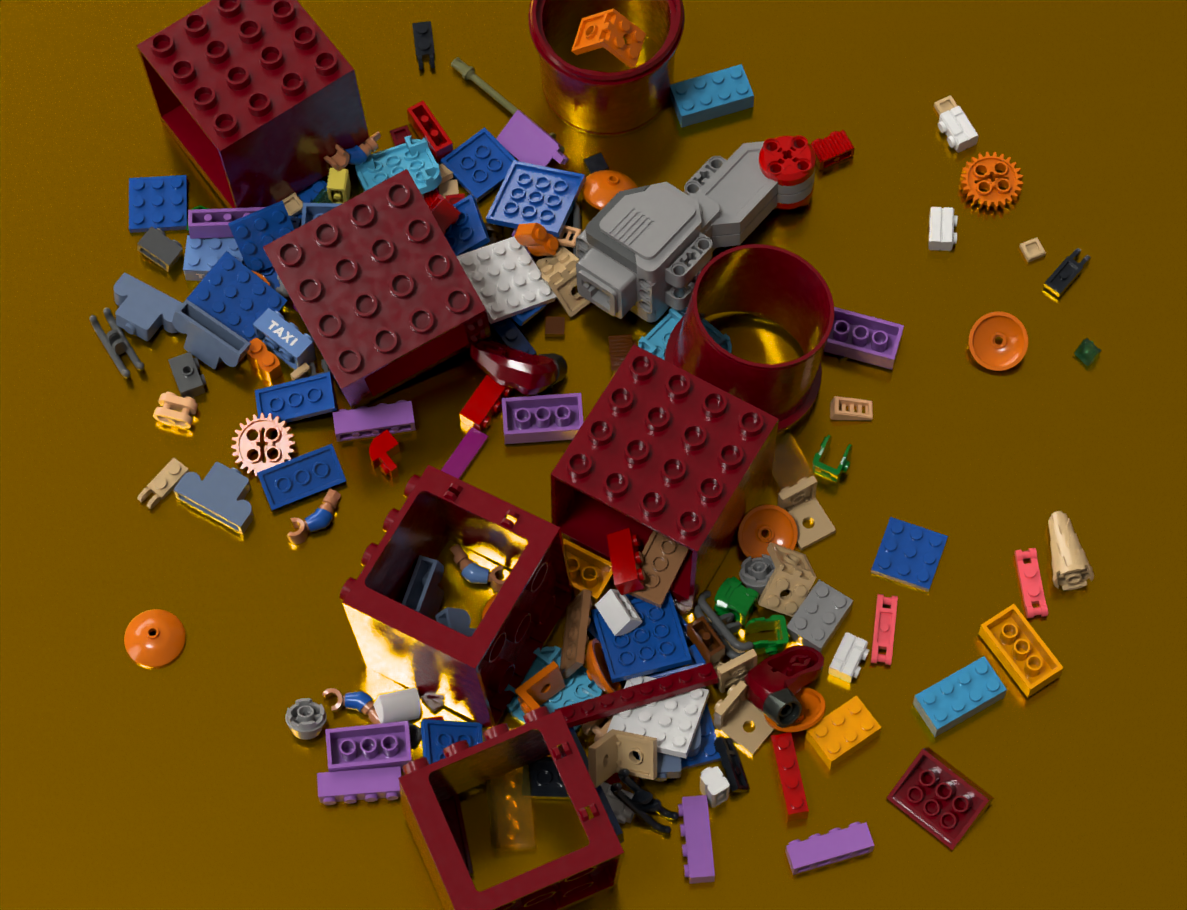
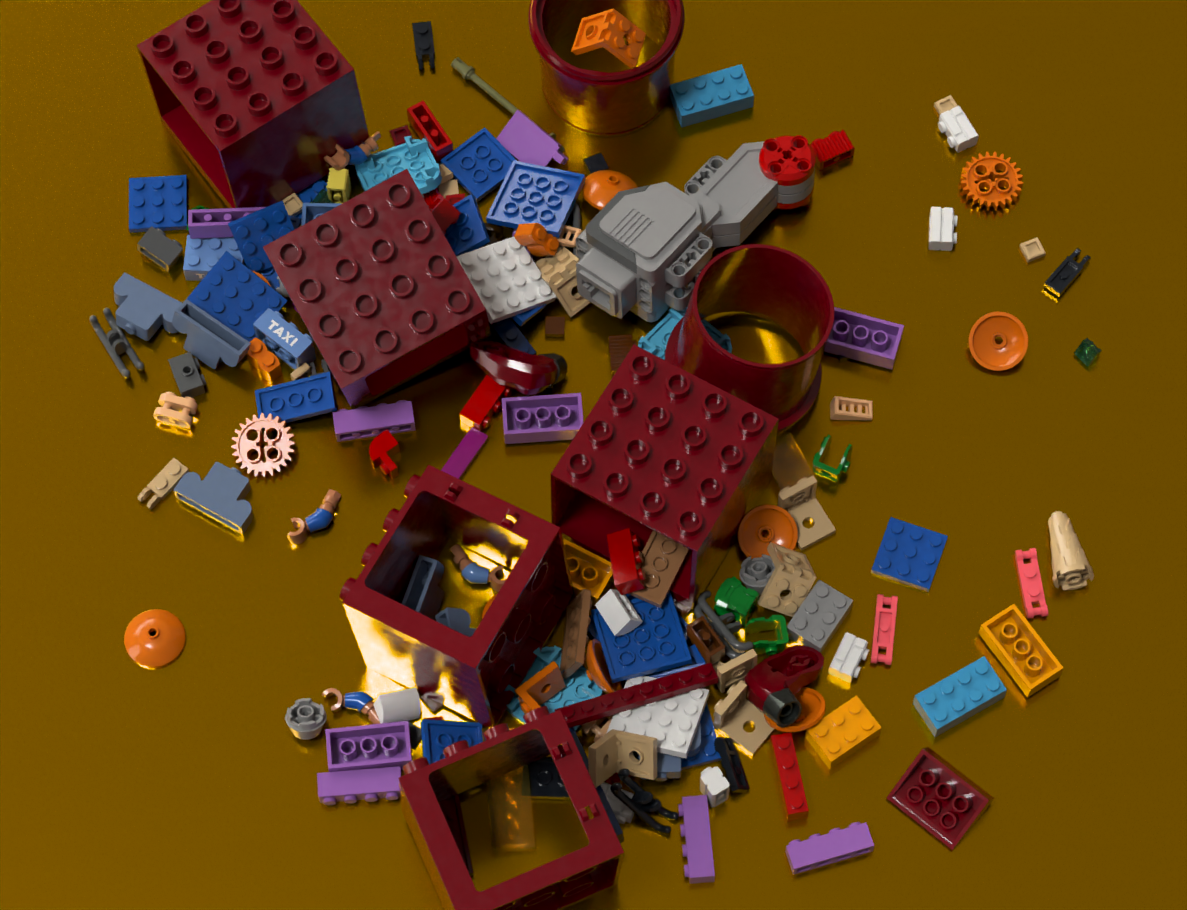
blue plate [257,443,346,510] -> none

